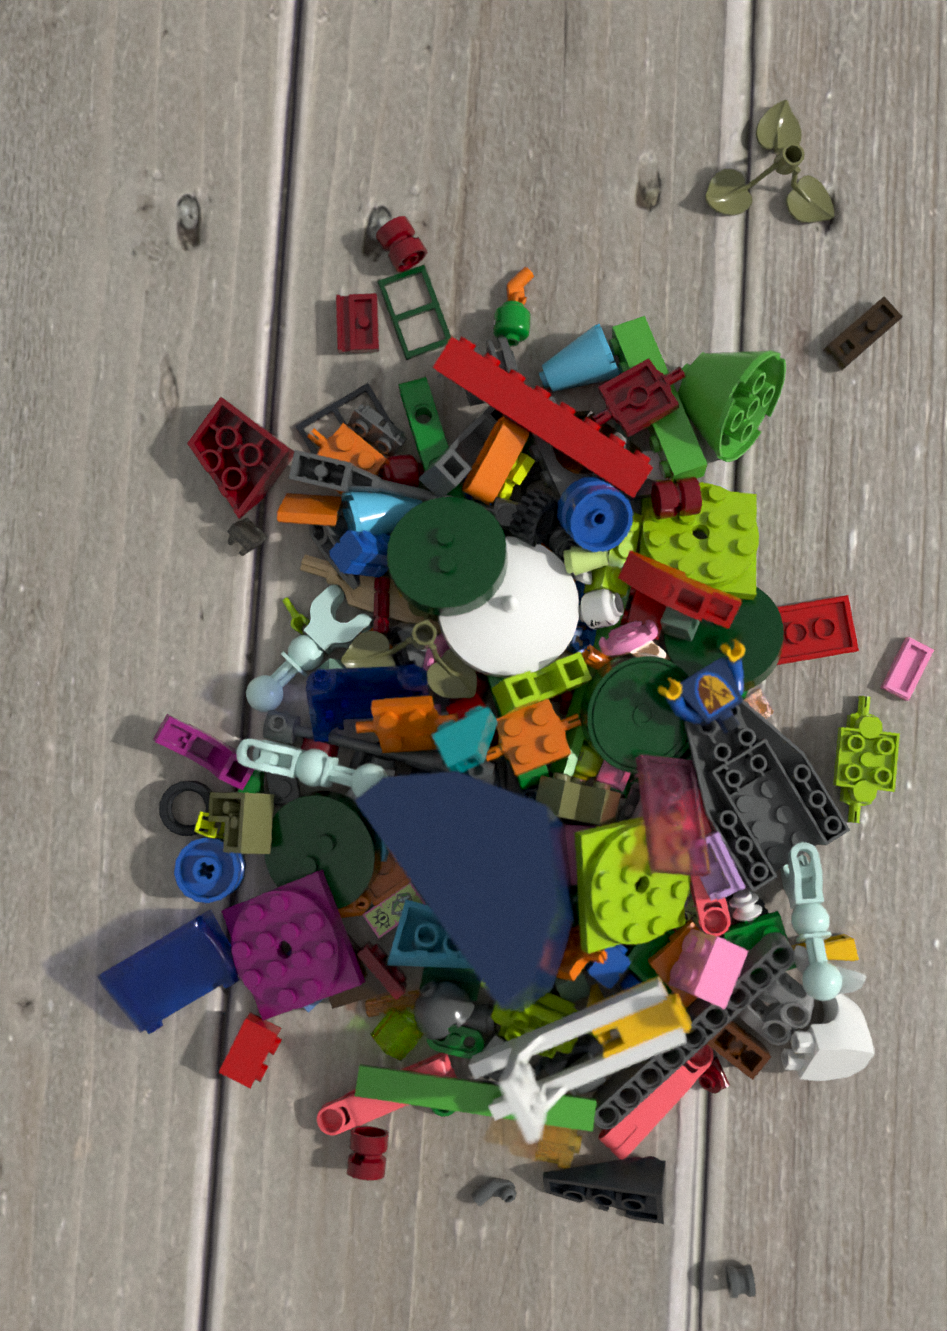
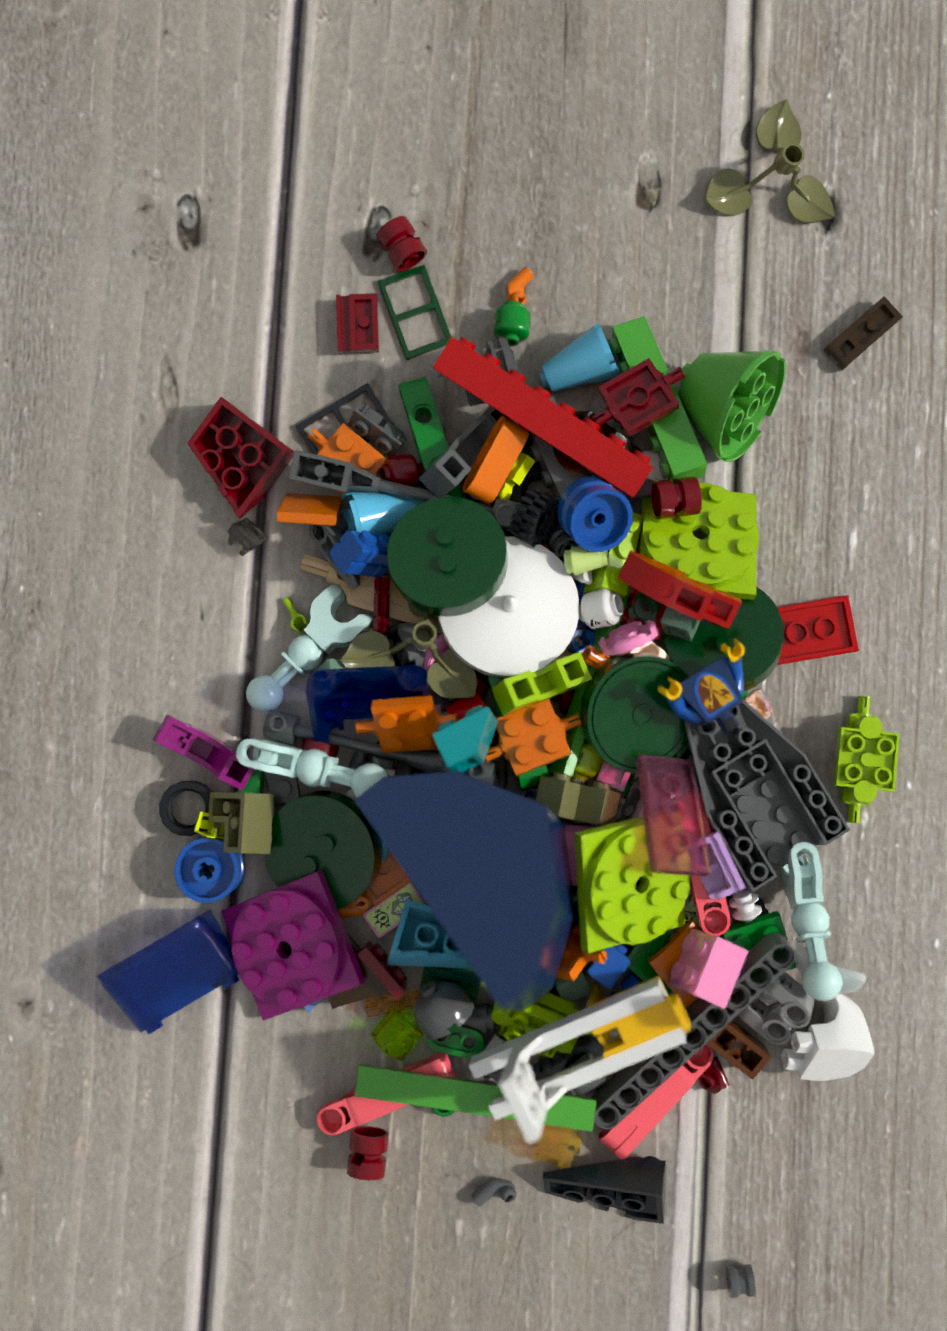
red brick [218,1012,282,1088] -> none
yellow slope [791,934,859,961] -> none
bright pink tile [880,637,934,701] -> none
none -> dark green plate [628,592,663,625]

